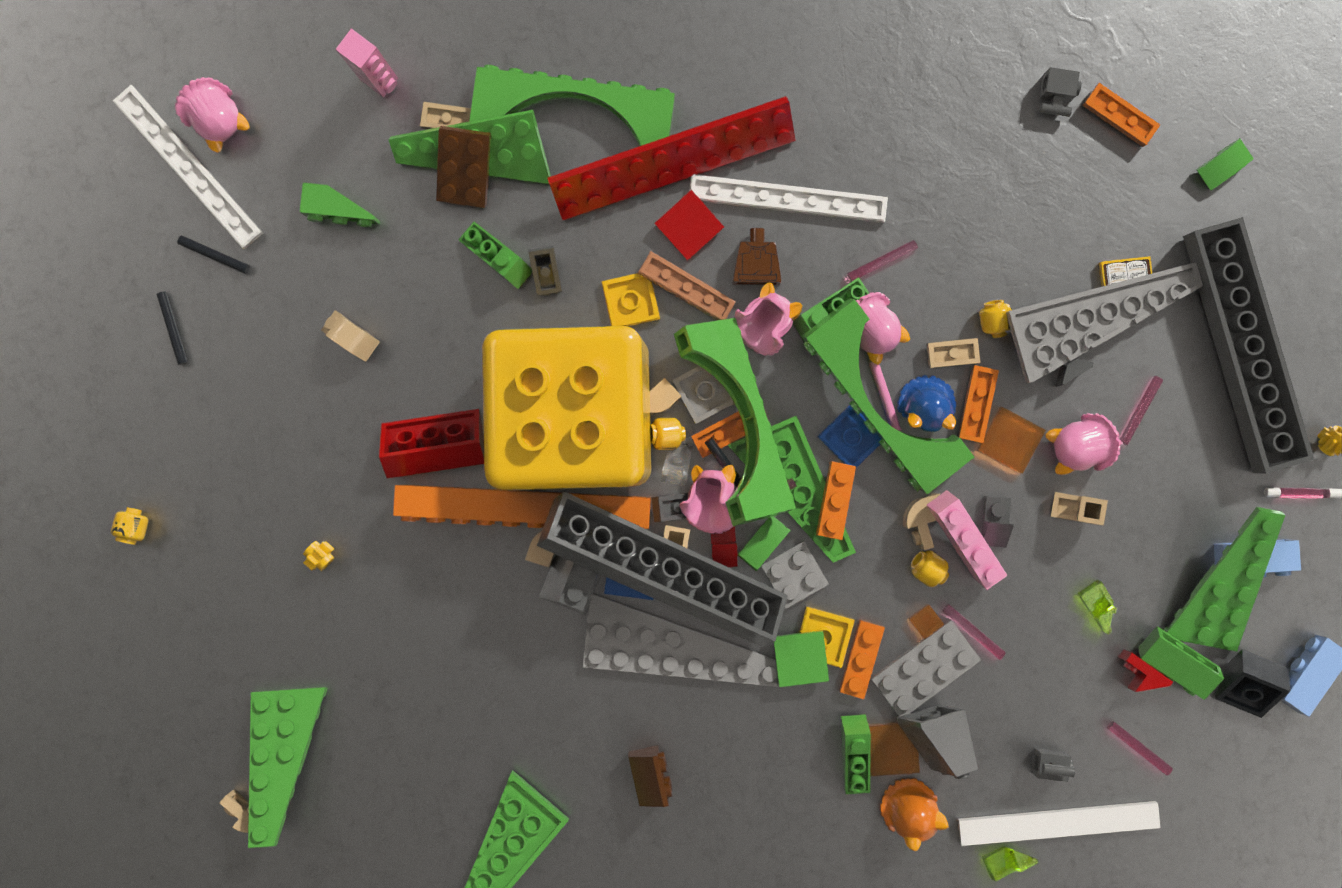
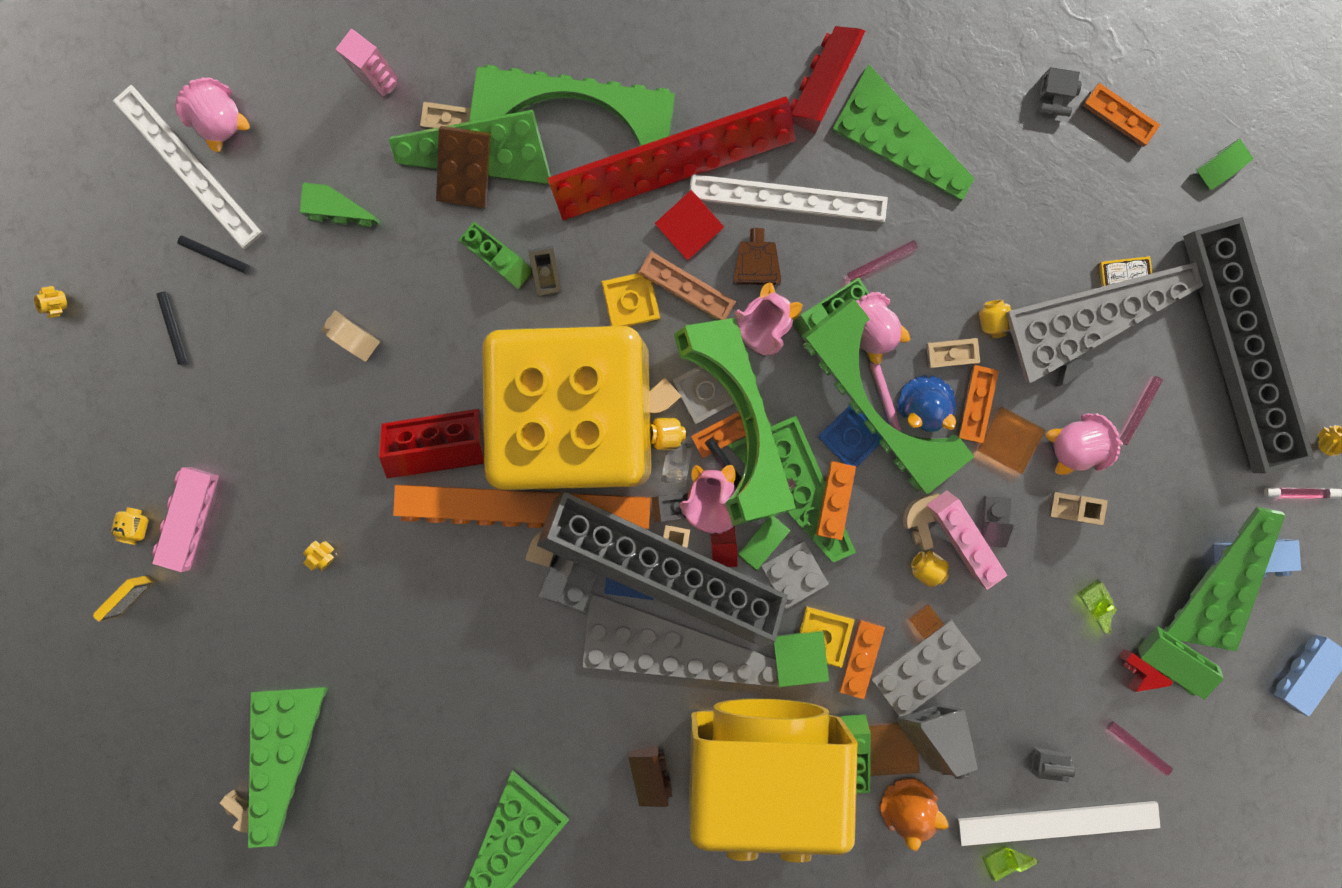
clear pink bar [942,604,1006,660] -> none
black slope [1215,649,1291,718] -> none
none -> yellow gear [34,286,67,318]
none -> yellow tile [93,575,155,622]
none -> bright pink brick [152,467,219,572]
none -> yellow piece [689,699,858,863]
none -> red slope [790,26,866,134]
none -> bright green wing [832,64,975,202]

